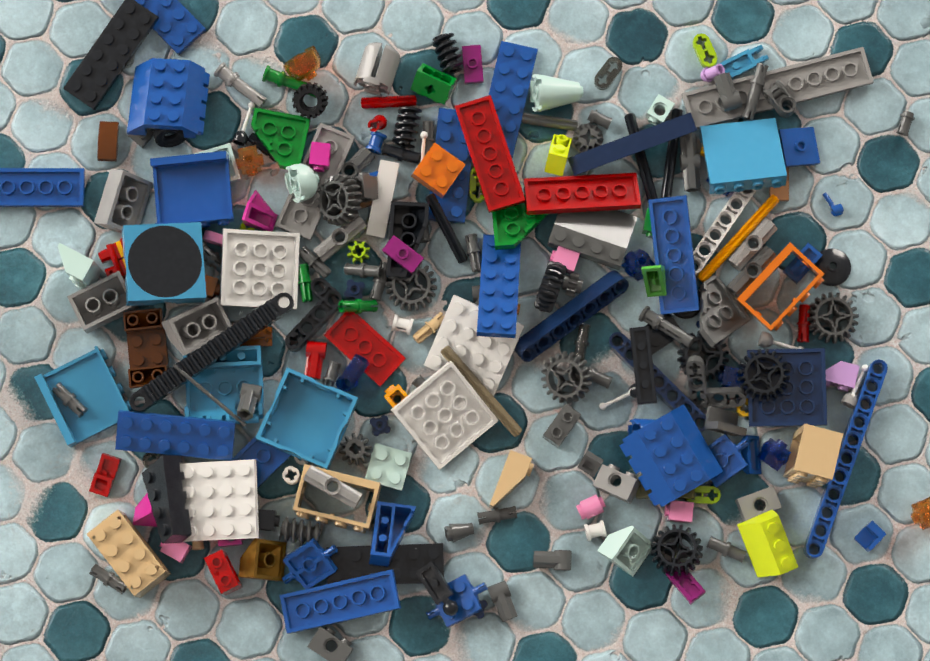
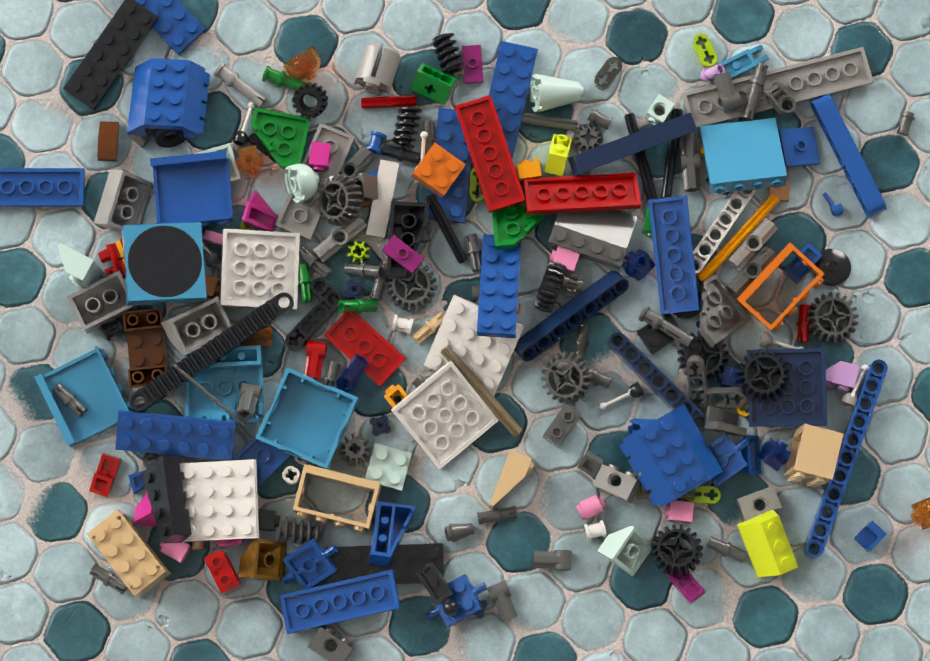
light grey piece [303,465,363,509] -> none
red pin [368,115,387,132] -> none
black tile [629,326,657,405] -> none
bright green slope [642,265,667,297] -> none
none -> black bush [101,318,126,341]
none -> blue tile [128,470,145,494]
none -> light orange brick [515,157,542,183]
none -> blue beam [811,94,887,218]

